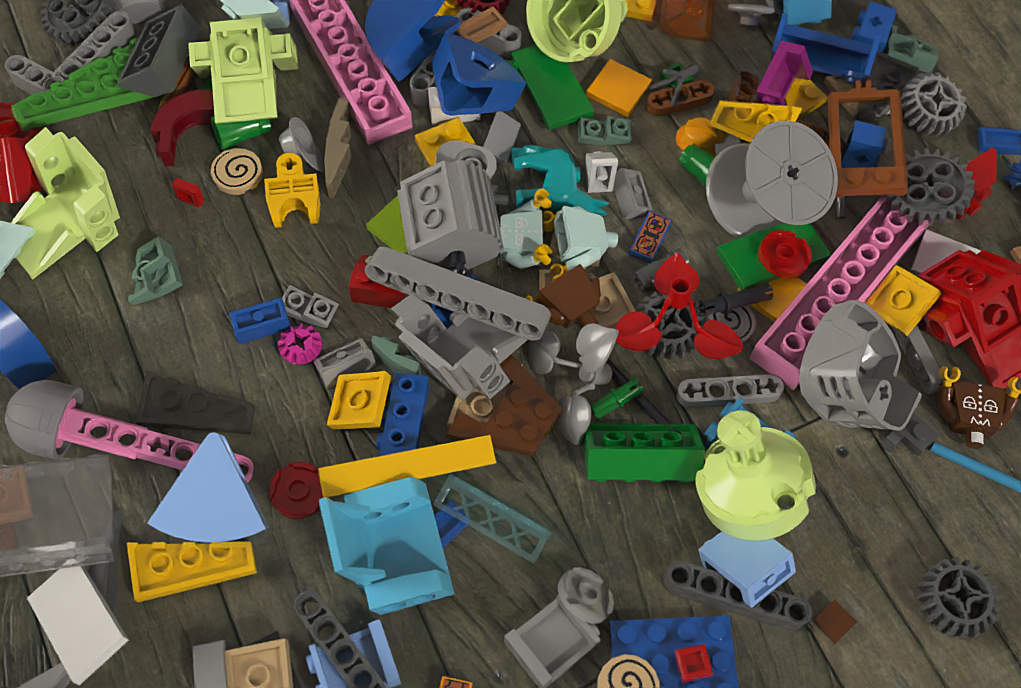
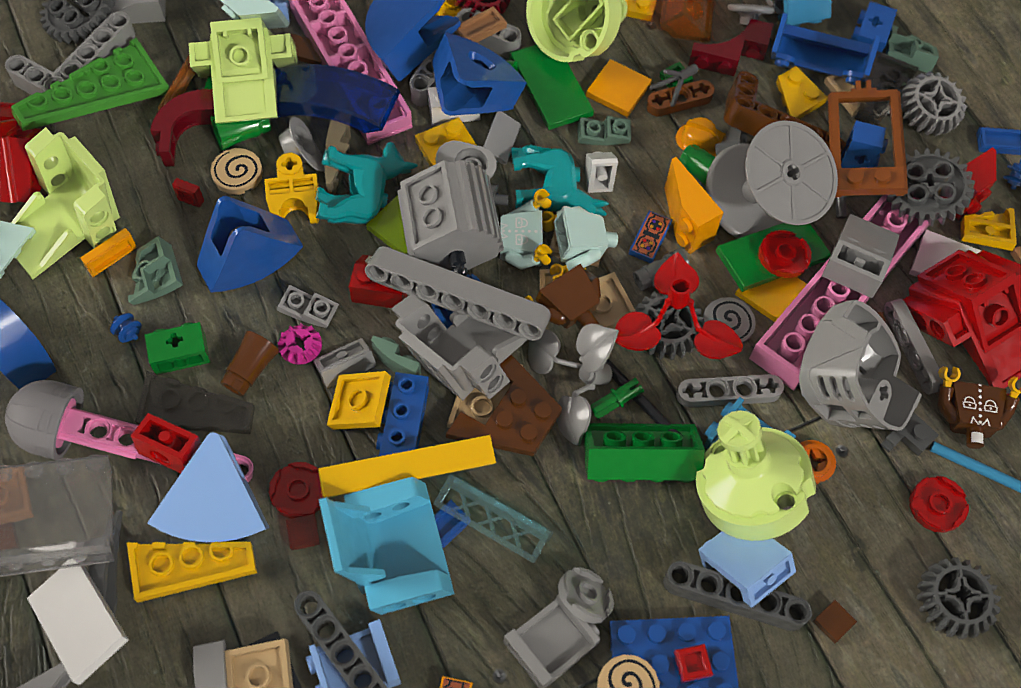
dark grey slope [117,5,201,97] -> none
blue slope [229,297,291,344] -> none
light grey slope [613,168,653,219] -> none
black pin [696,283,774,317] -> none
yellow wing [709,100,802,143] -> none
magenta panel [756,41,813,105] -> none
yellow tile [865,265,942,336] -> none
none -> light orange tile [80,228,137,277]
none -> blue wheel [110,313,142,343]
none -> red brick [131,413,201,474]
none -> green brick [144,322,211,375]
none -> blue piece [197,196,303,292]
none -> reddish brown plant [220,331,279,396]
none -> clear blue windscreen [271,64,400,133]
none -> clear red tile [286,514,321,551]
none -> reddish brown tile [290,33,322,67]
none -> teal animal [316,142,418,224]
none -> light orange slope [664,157,724,254]
none -> dark red arch [688,18,774,76]
none -> orange gear [800,440,836,484]
none -> light grey slope [822,214,900,298]
none -> red tile [909,476,969,533]
none -> yellow wing [961,208,1017,251]

